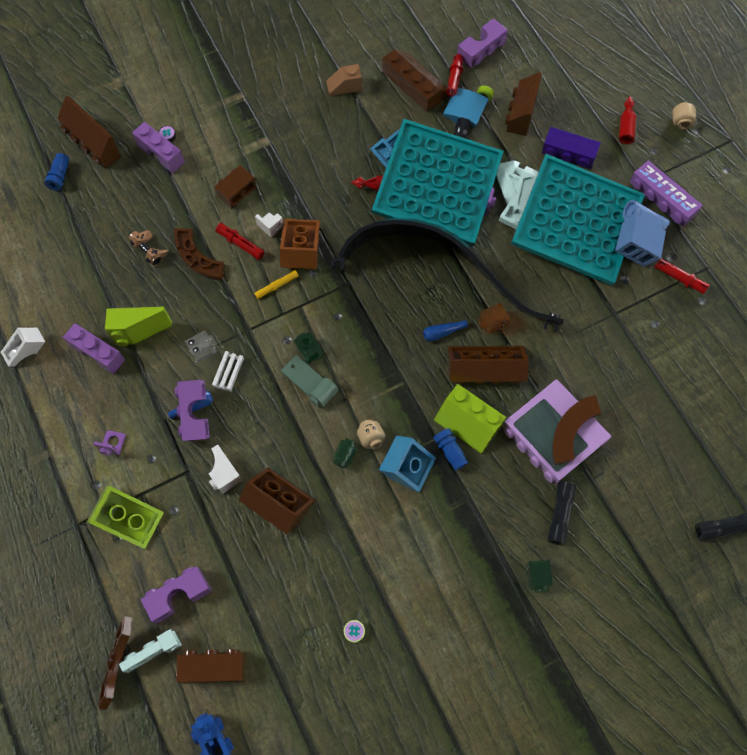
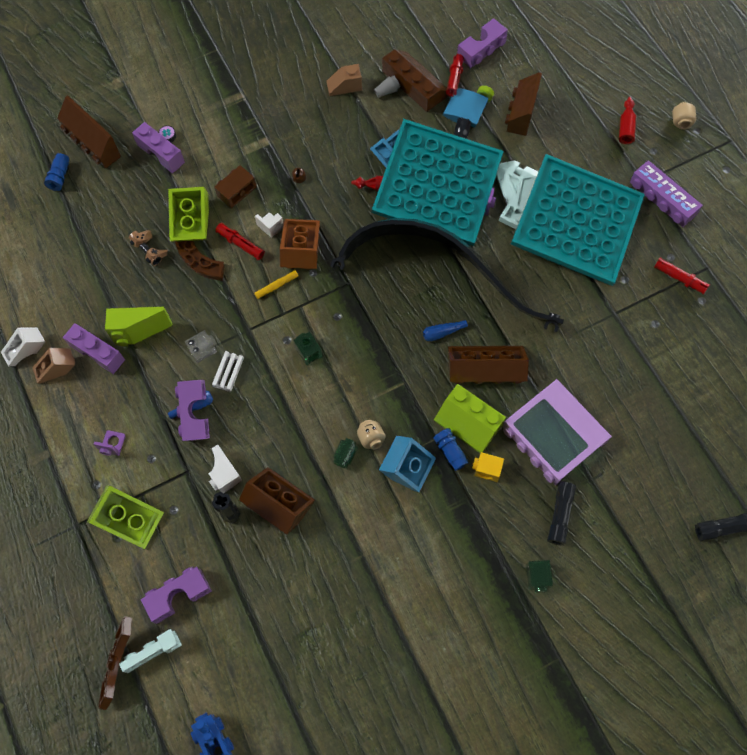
reddish brown brick [176,649,245,683] -> none
sand green door [281,355,339,407] -> none
tile [344,620,365,643] -> none
clear orange brick [478,303,510,334] -> none
dark purple brick [542,127,601,169] -> none
reddish brown tile [552,395,601,465] -> none
medium blue piece [615,200,670,267] -> none
none -> medium nougat slope [33,348,75,384]
none -> lime slope [168,187,209,242]
none -> black axle [212,492,240,524]
none -> reddish brown hinge [292,168,306,183]
none -> light grey cone [374,76,400,98]
none -> yellow brick [472,452,504,482]

